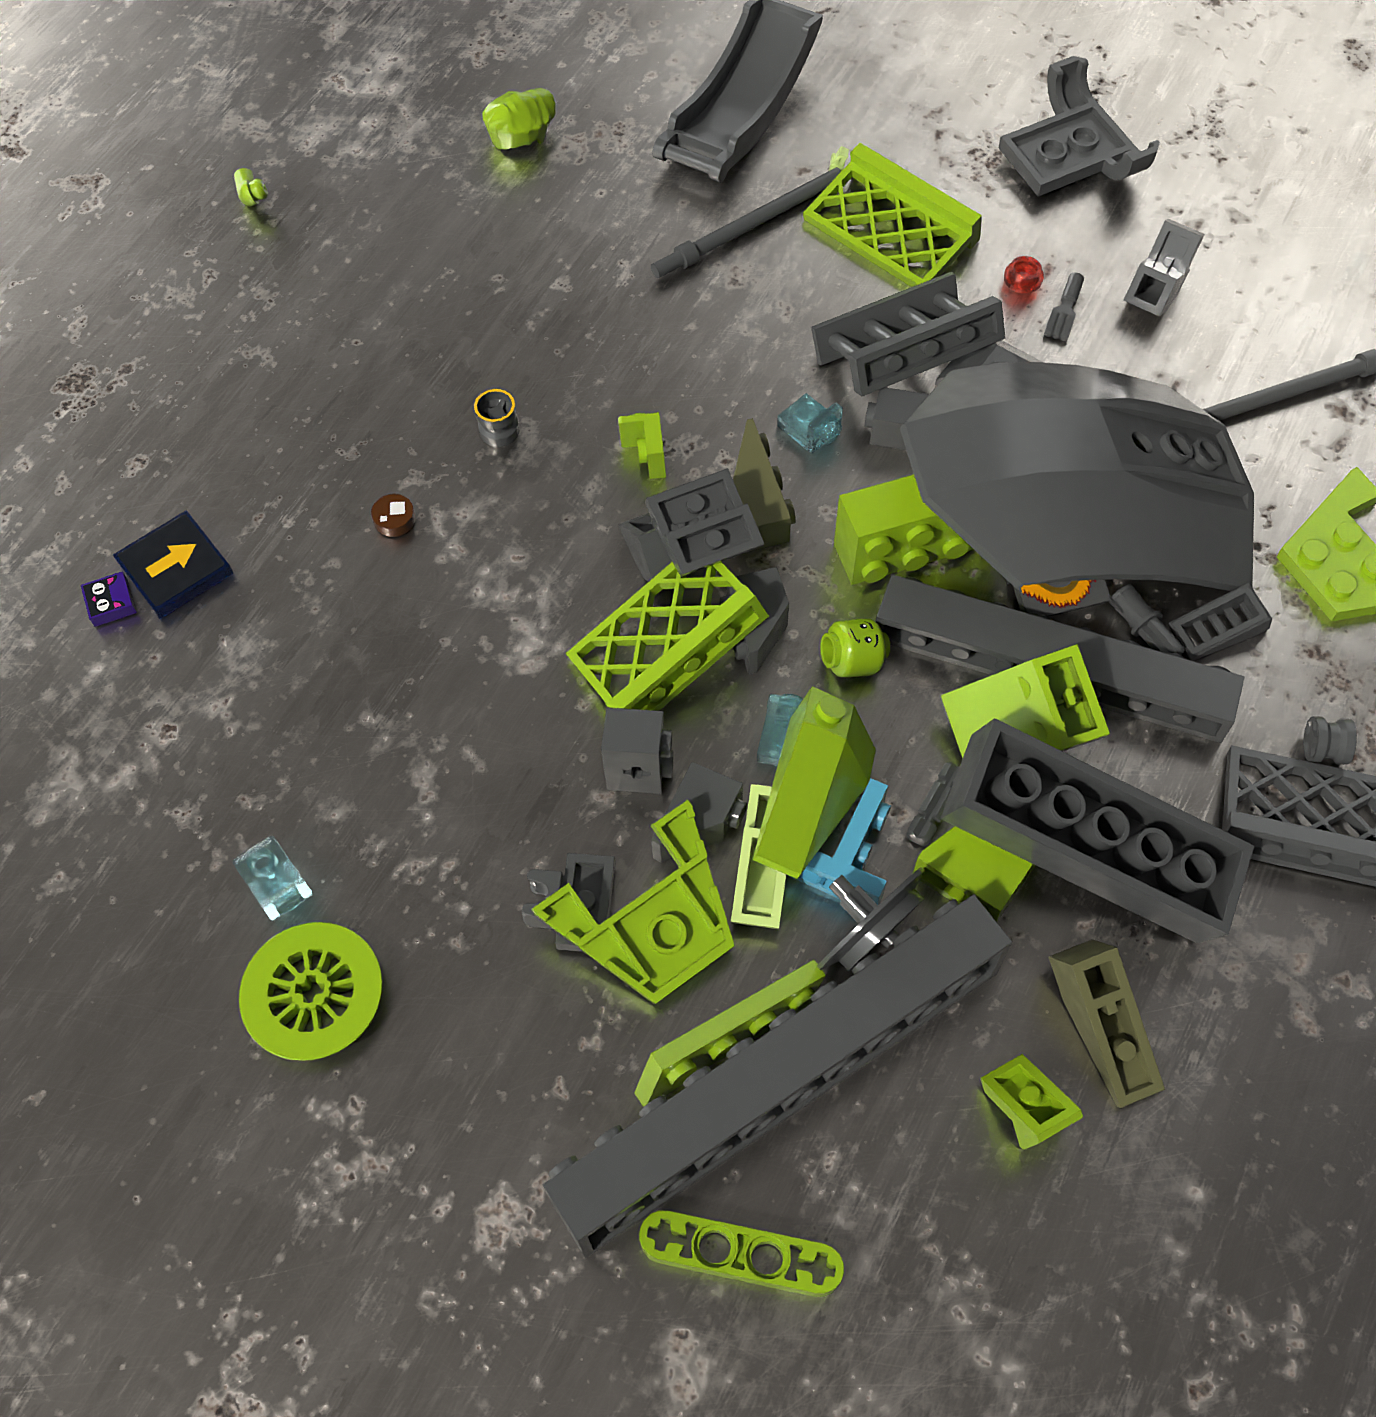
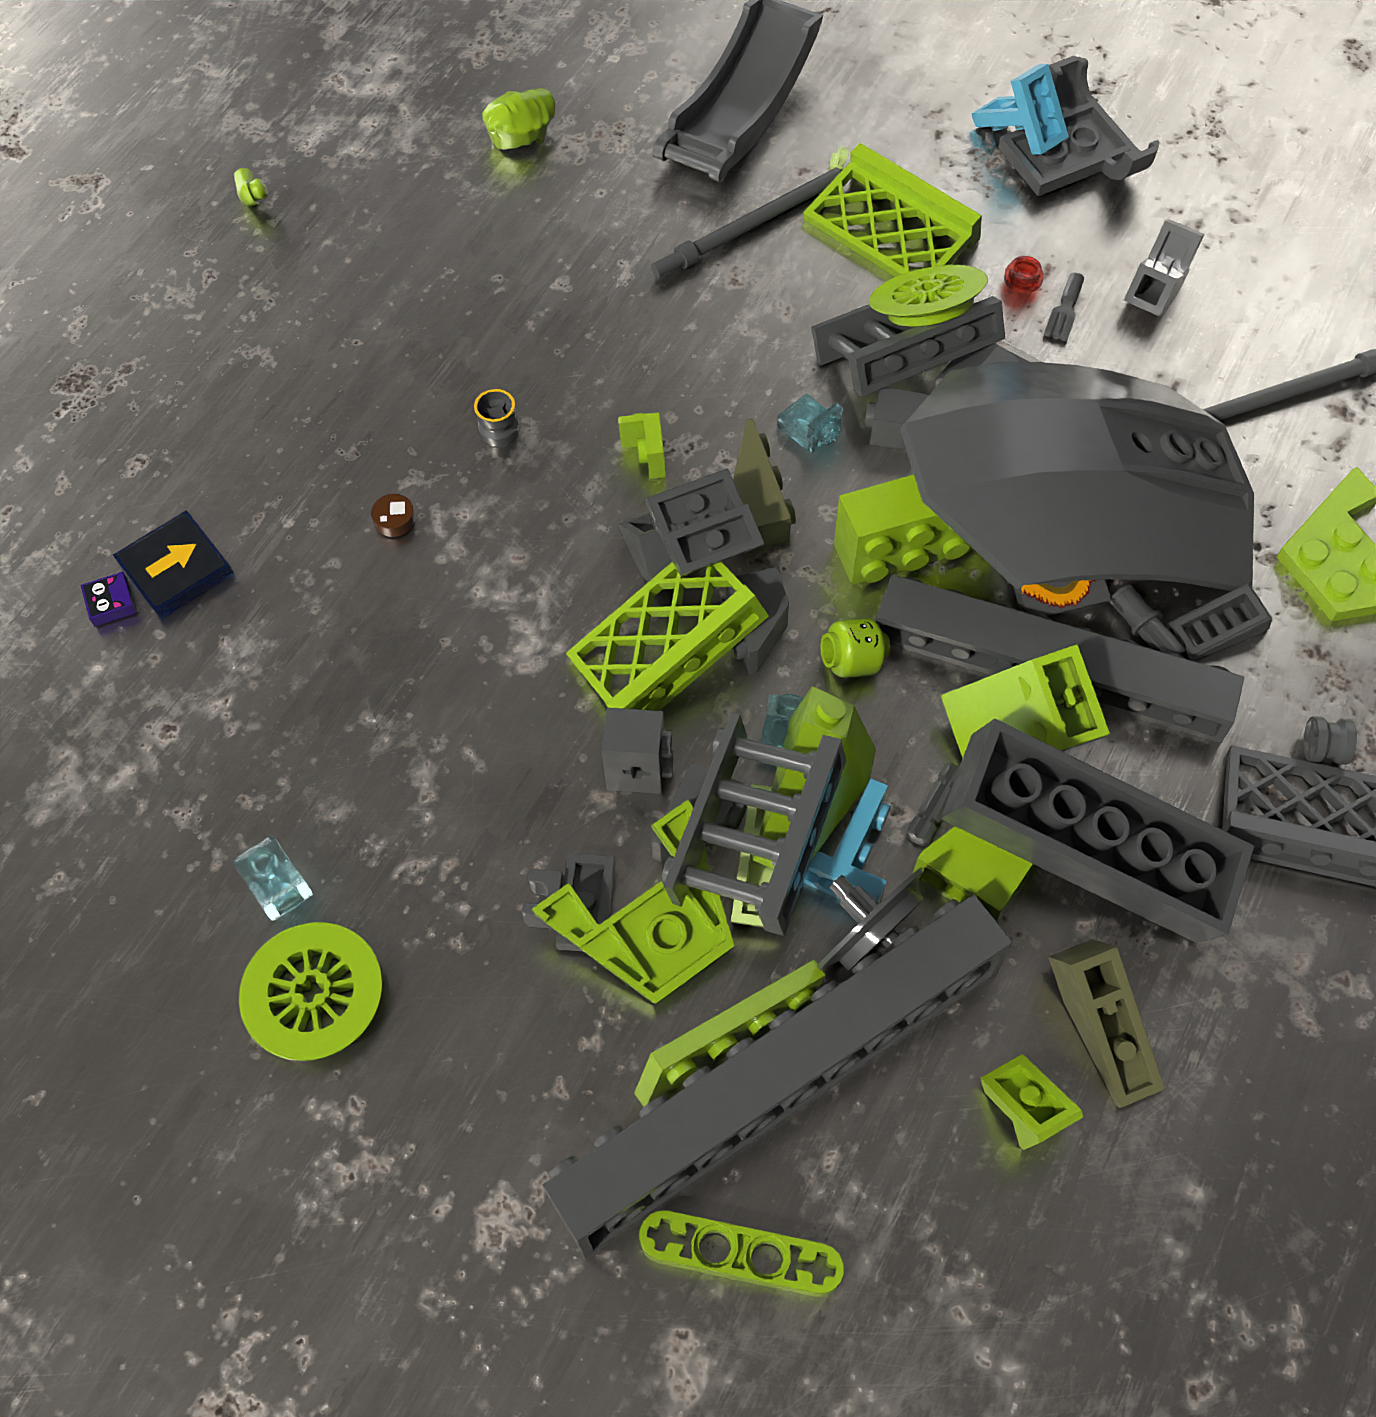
none -> dark grey fence [662,712,846,936]
none -> lime piece [869,265,988,327]
none -> medium azure bracket [971,64,1069,154]

